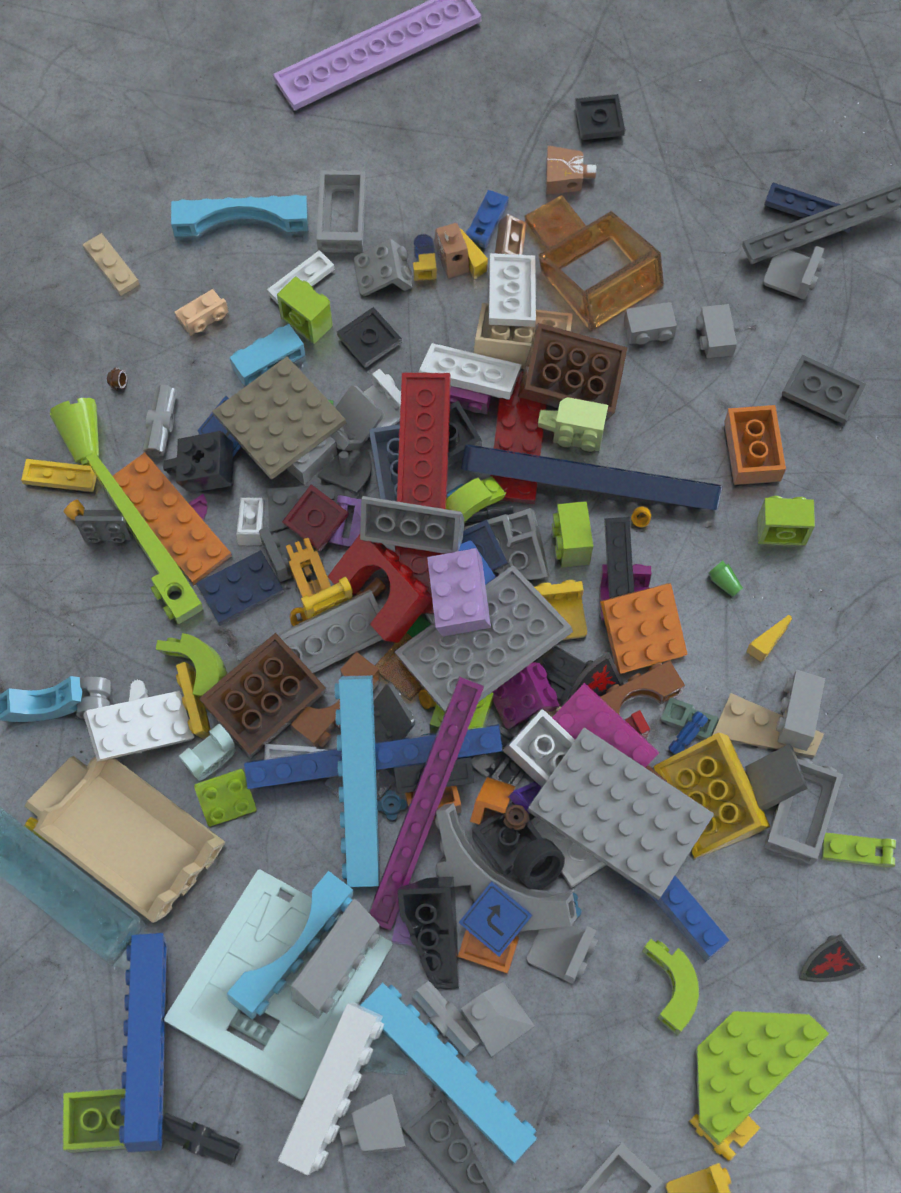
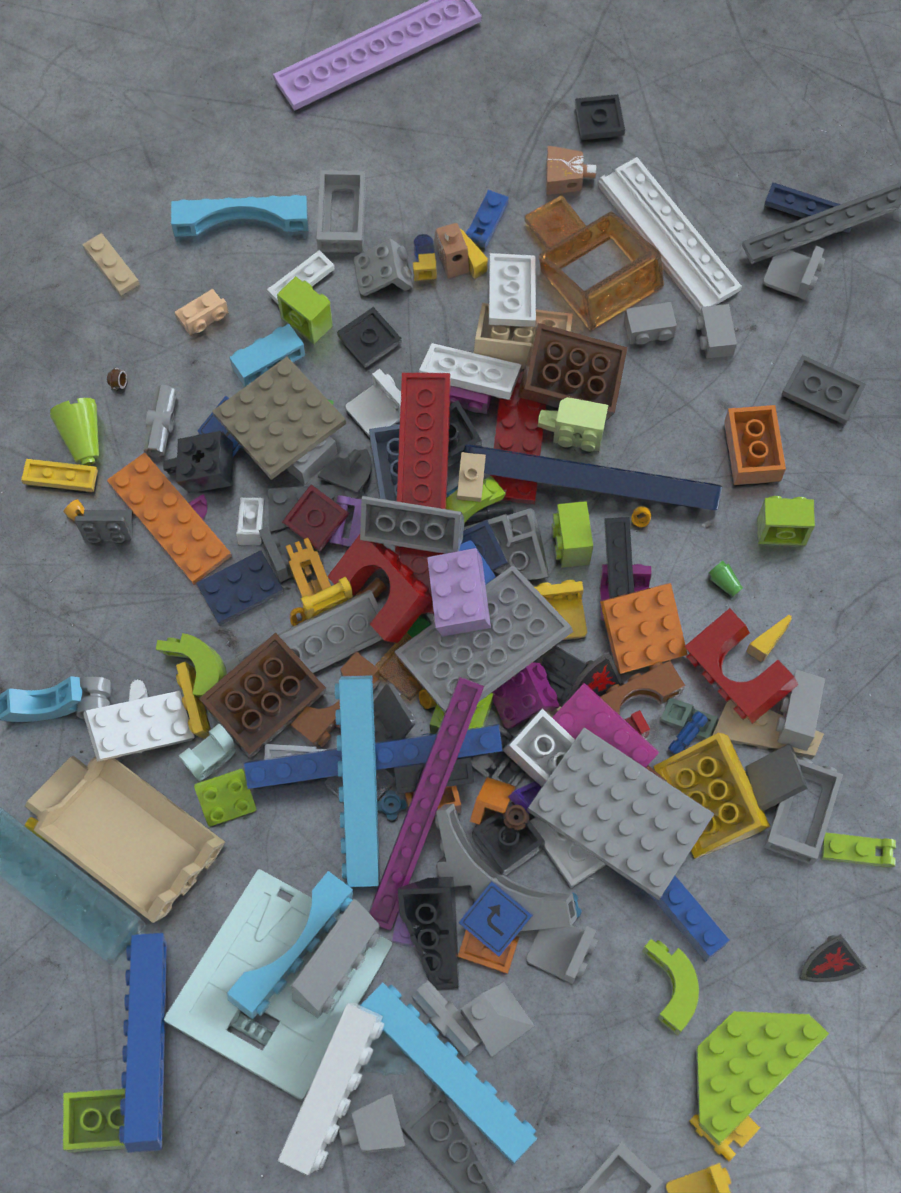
lime piece [86,452,203,625] -> none
black piece [162,1113,241,1166] -> none
light grey bracket [330,386,384,451] -> none
medium nougat slope [495,215,526,255] -> none
black tyre [513,838,565,890] -> none
none -> tan plate [457,452,486,502]
none -> white plate [598,157,742,314]
none -> red arch [684,608,798,724]

